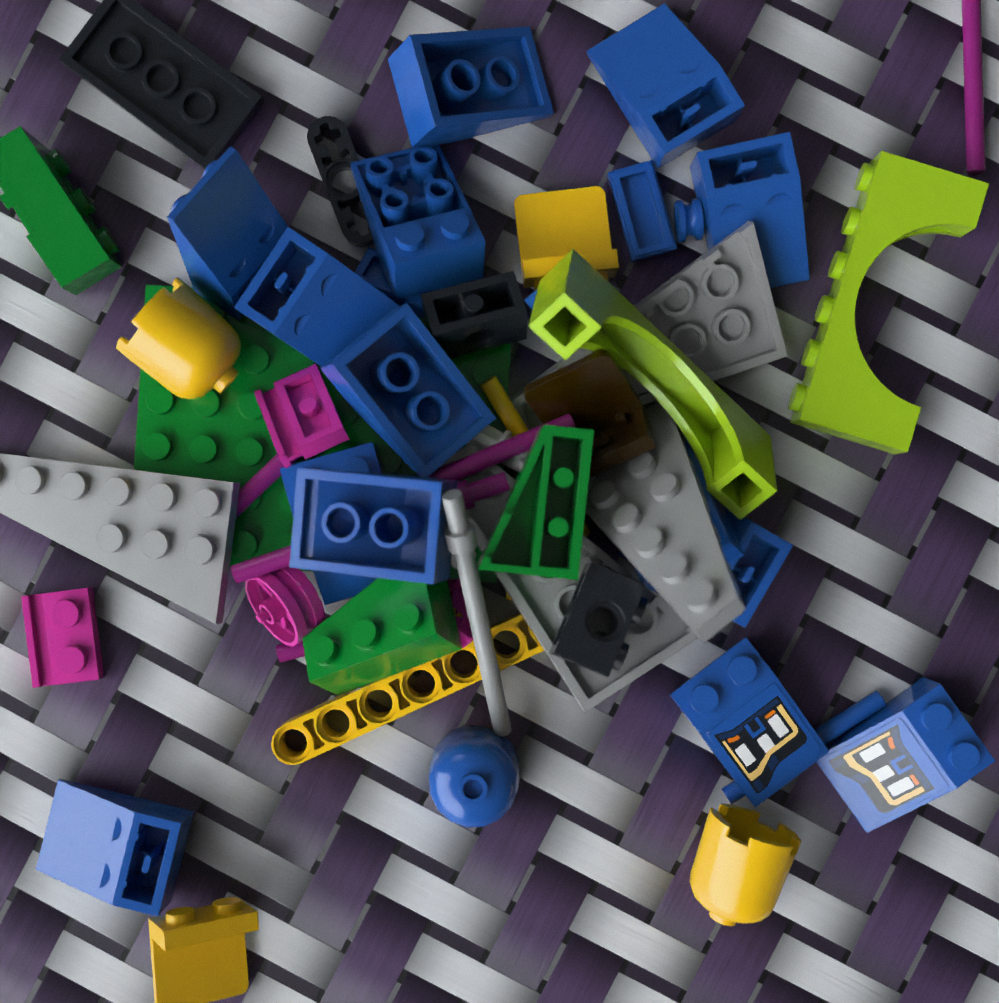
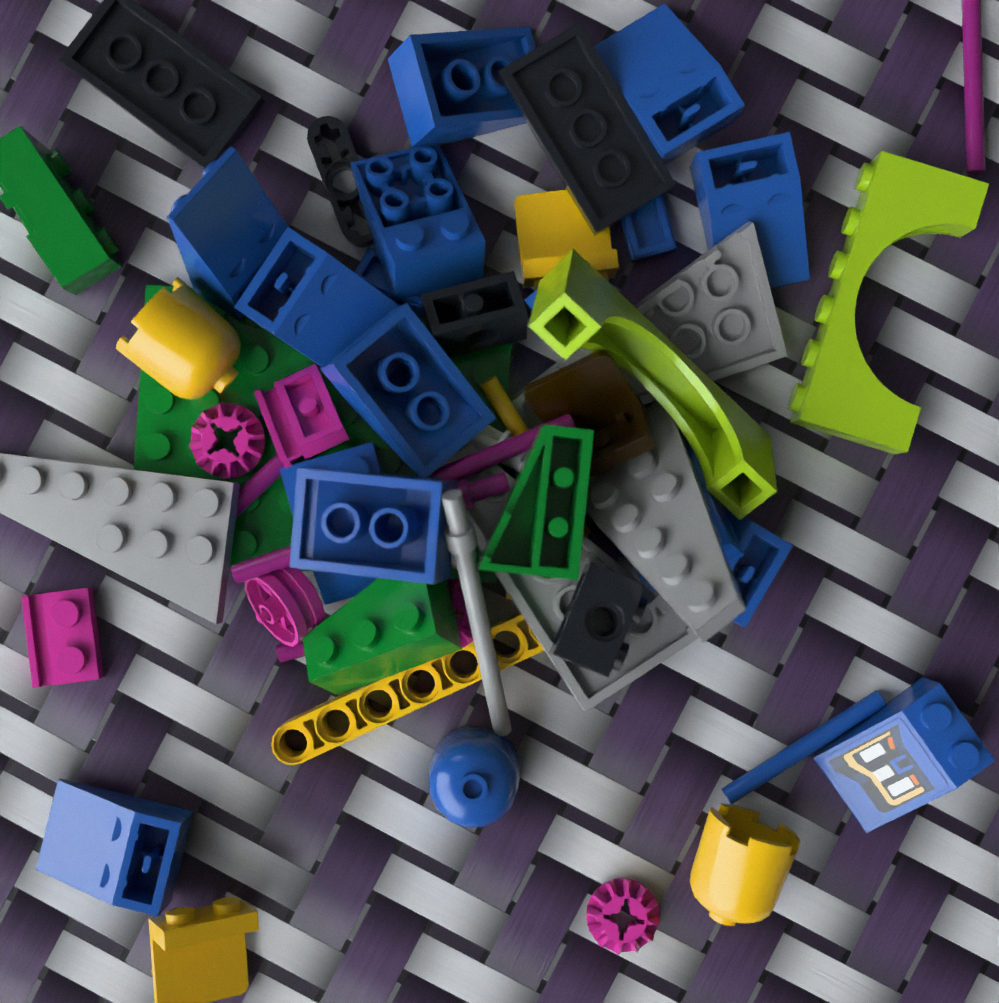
slope [669,637,830,808] -> none
blue bush [674,198,704,243] -> none
none -> dark pink gear [189,403,265,478]
none -> black plate [498,22,676,236]
none -> dark pink gear [586,878,660,955]

